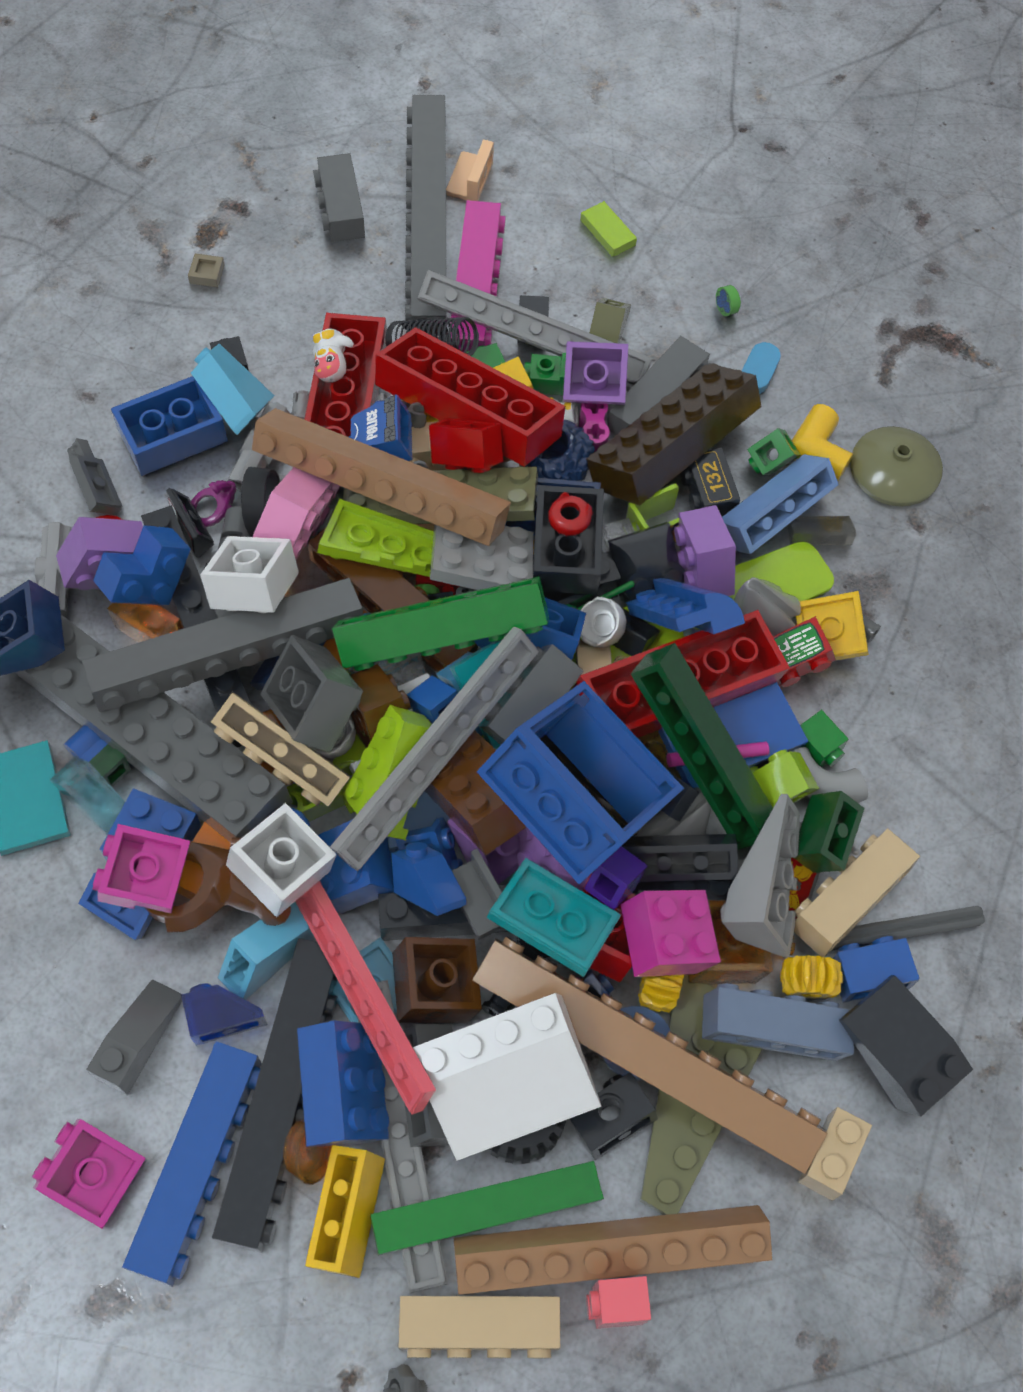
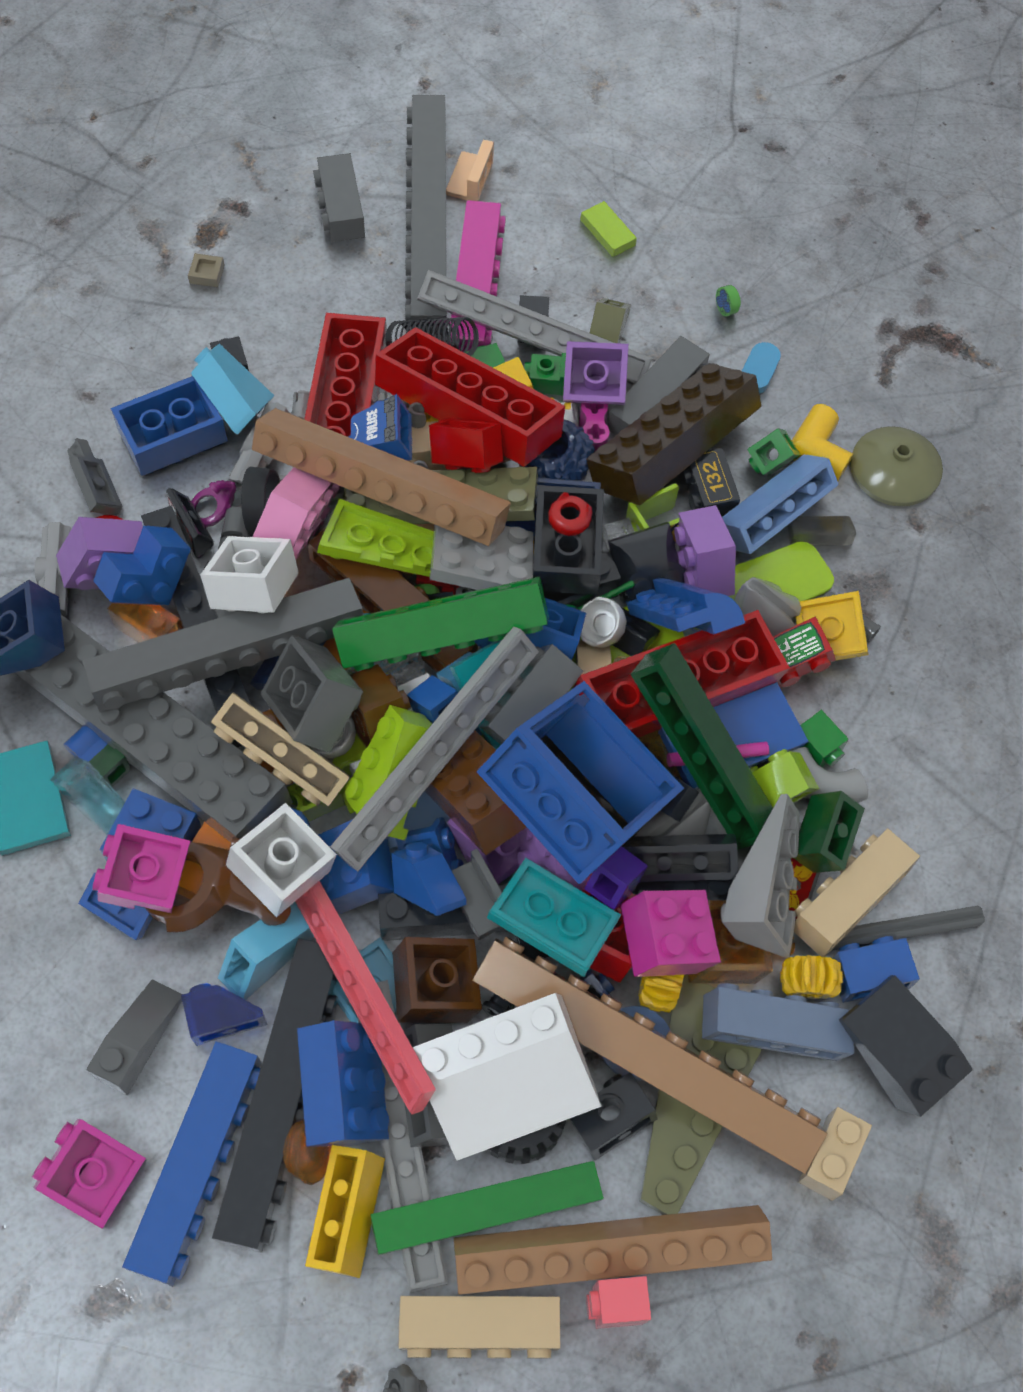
animal [313,329,354,383] -> none

